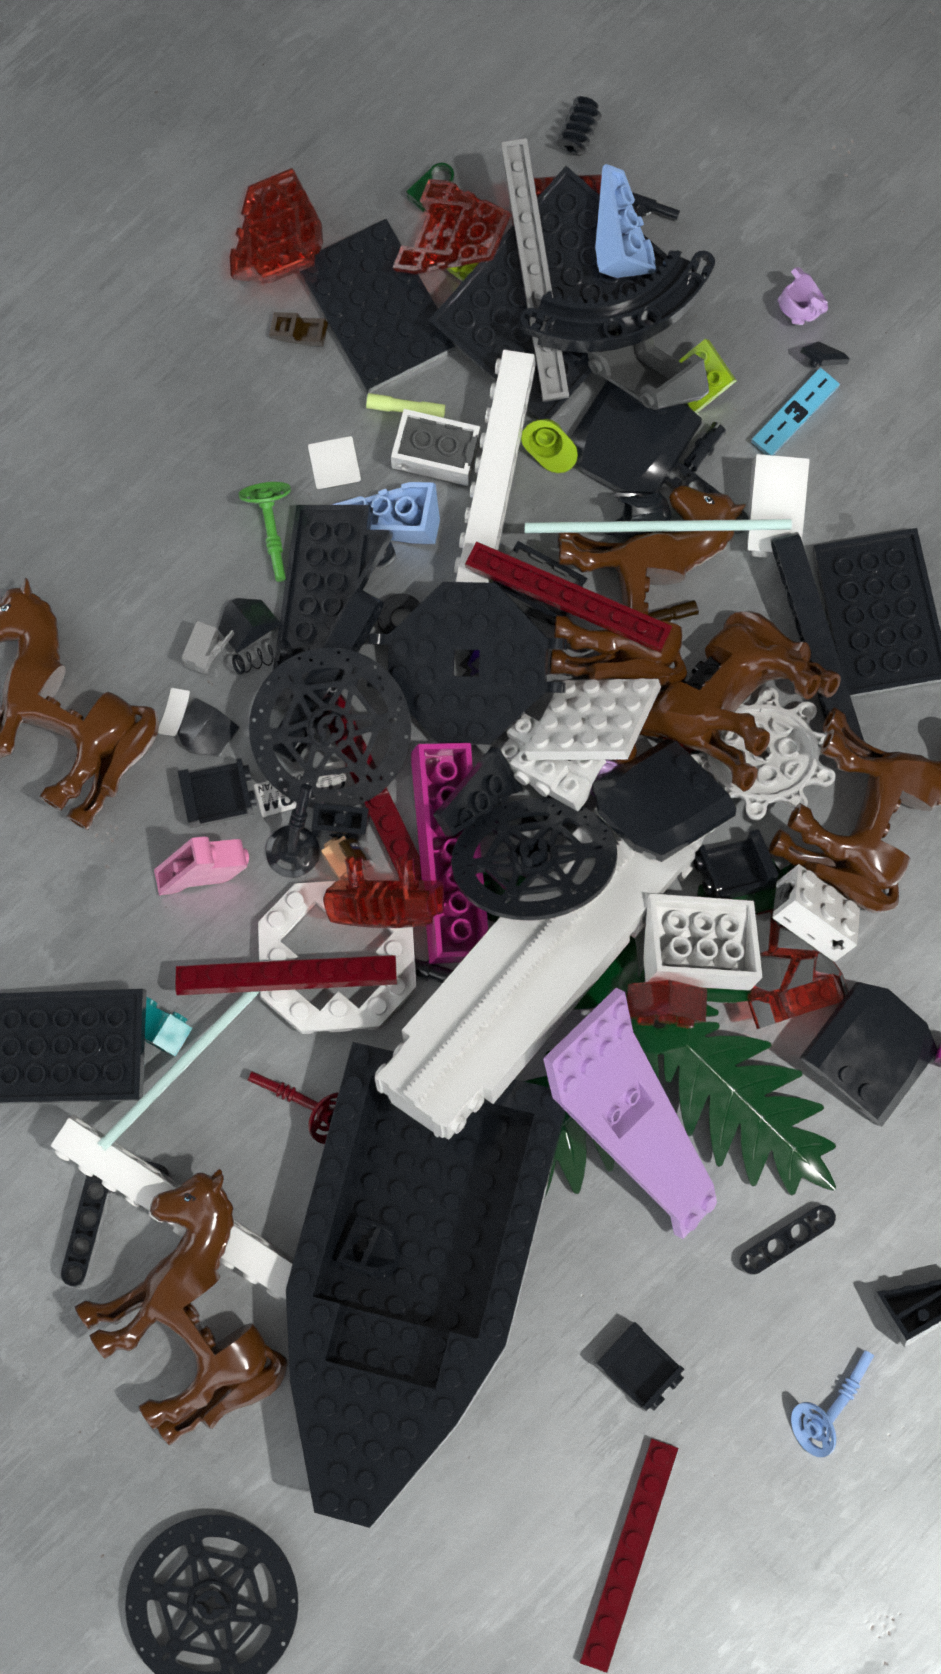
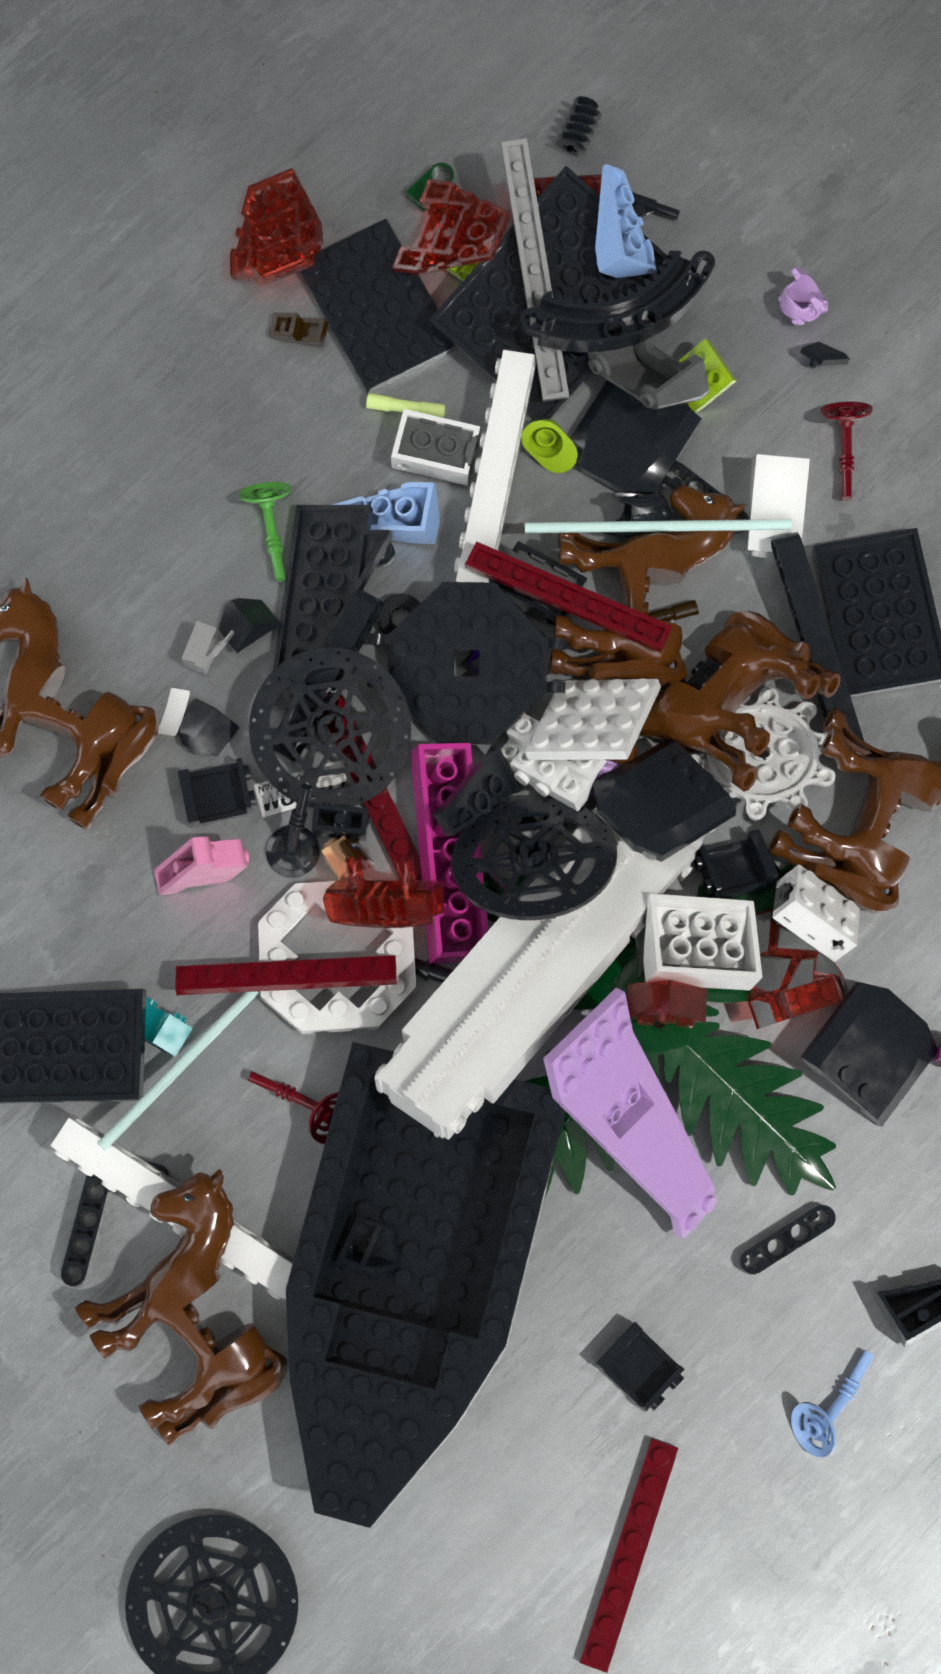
black piece [232,639,293,675] -> none
white sticker [308,436,361,489] -> none
black pin [683,422,726,472] -> none
medium azure tile [751,367,840,456] -> none
none -> dark red dish [820,401,873,501]

